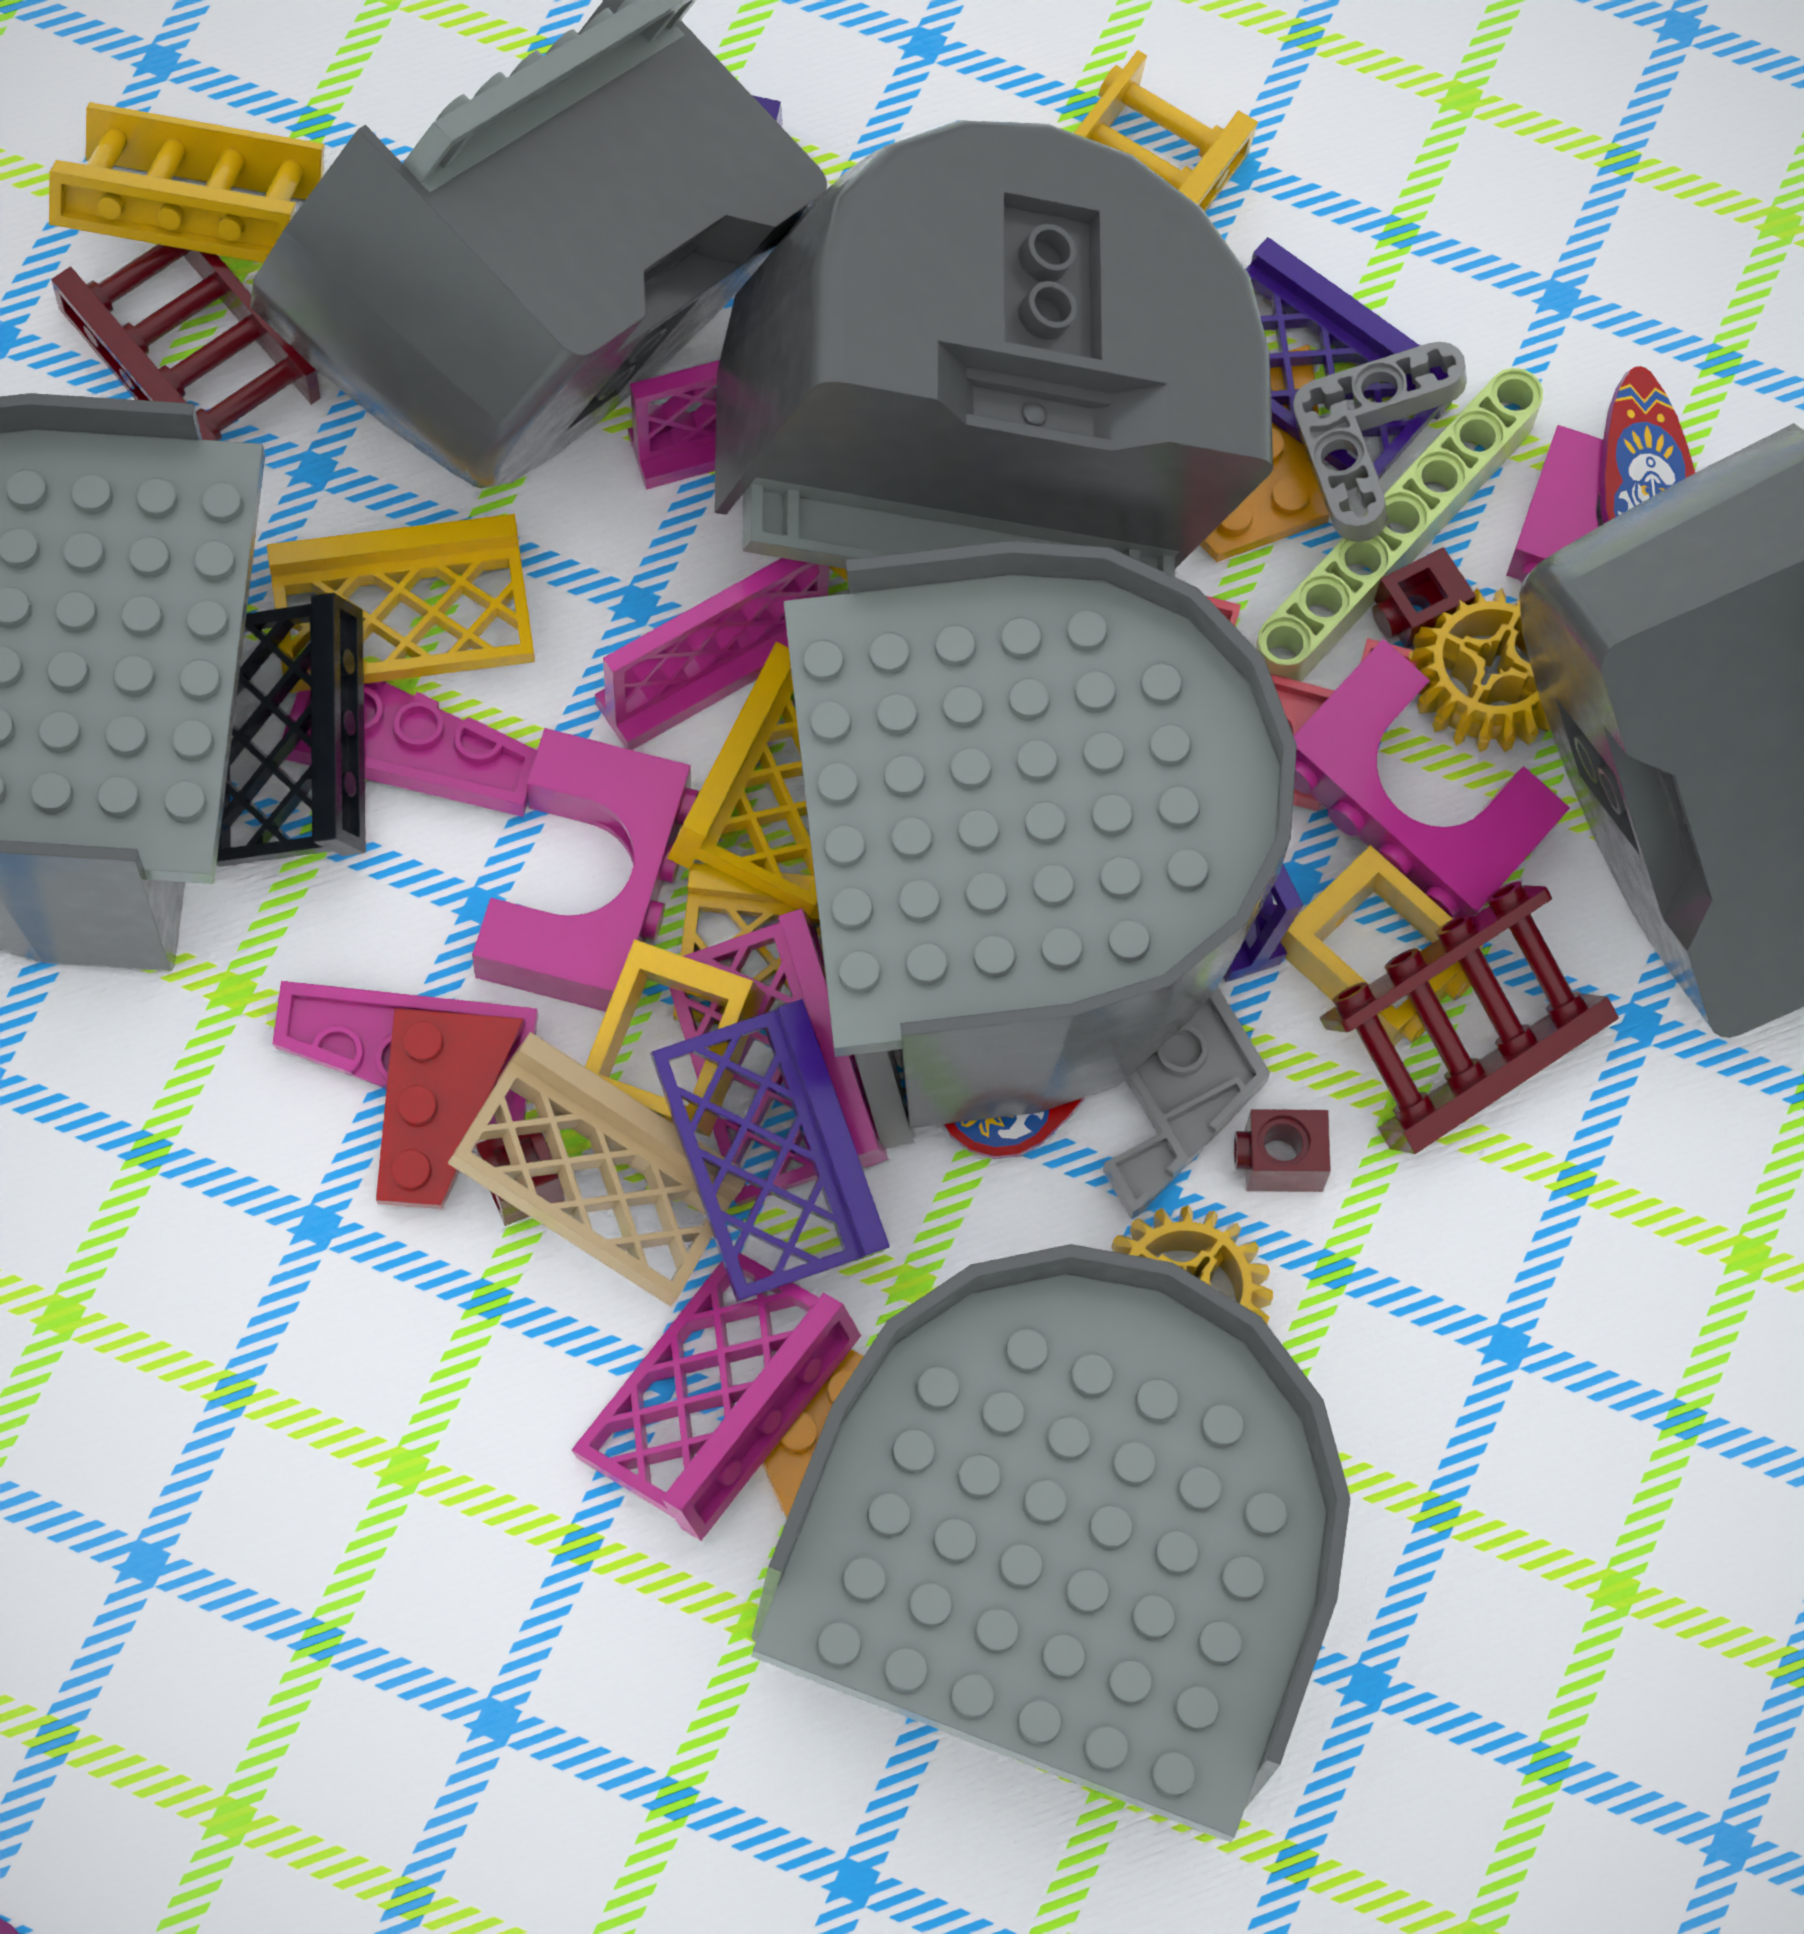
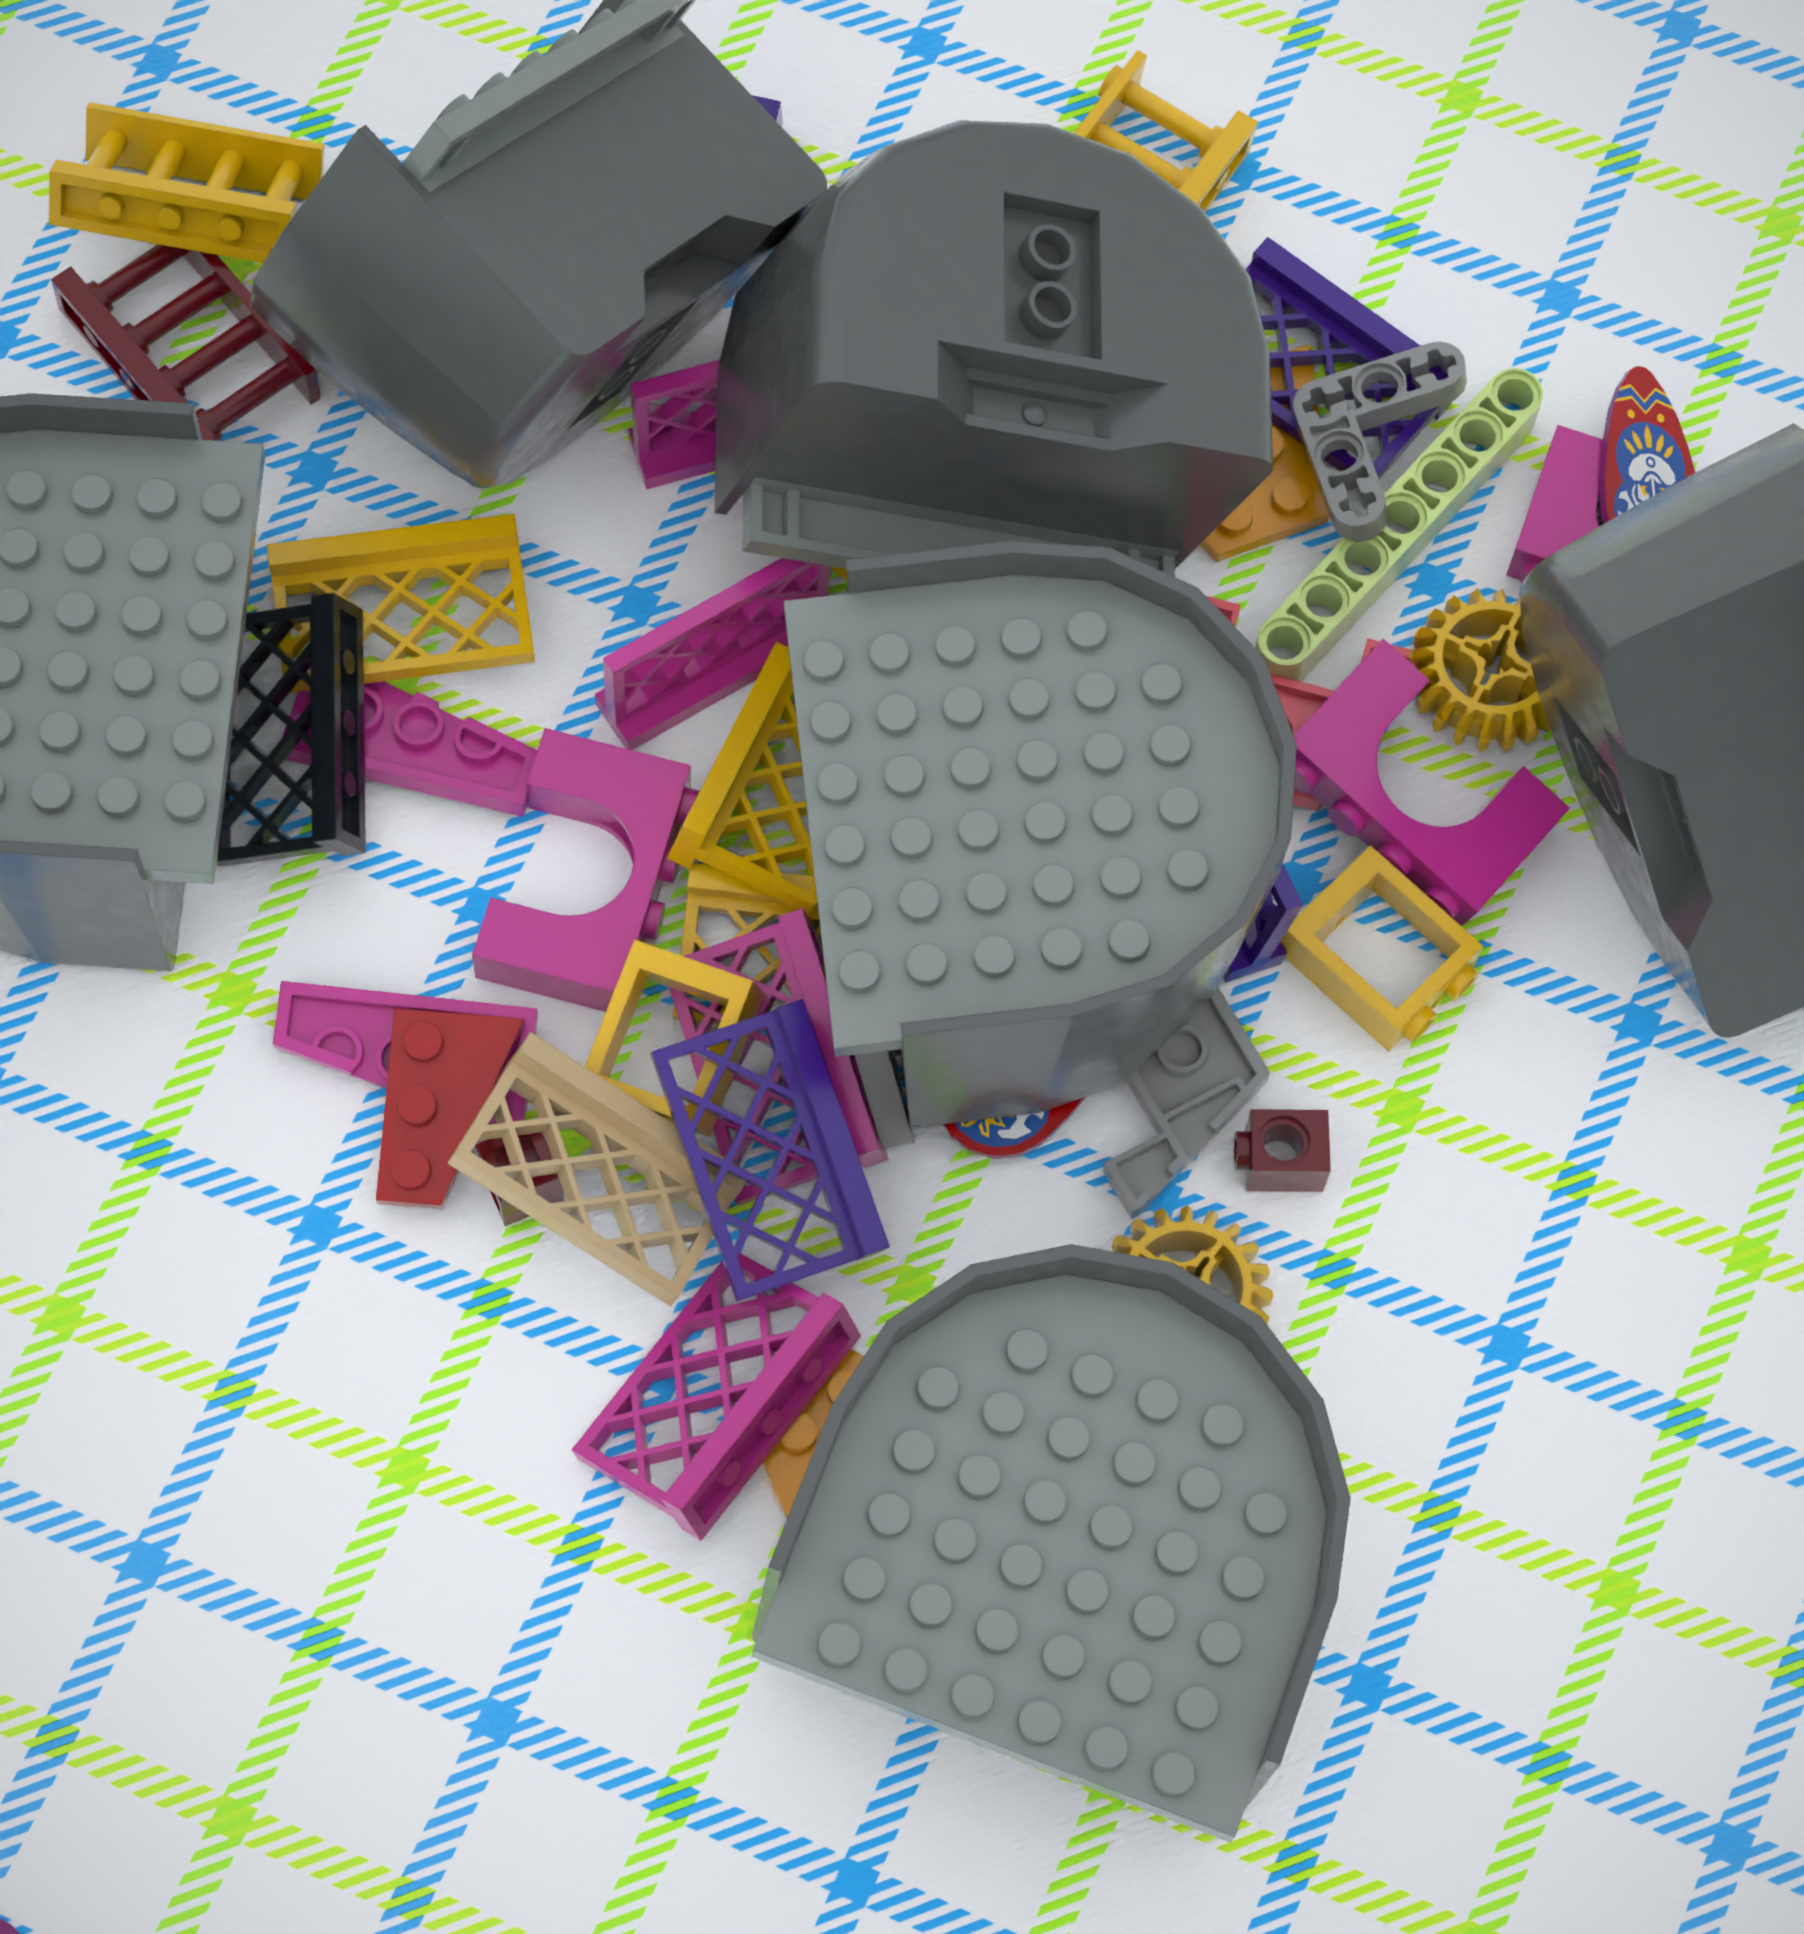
dark red fence [1319,881,1619,1154] -> none
dark red brick [1372,547,1476,648] -> none

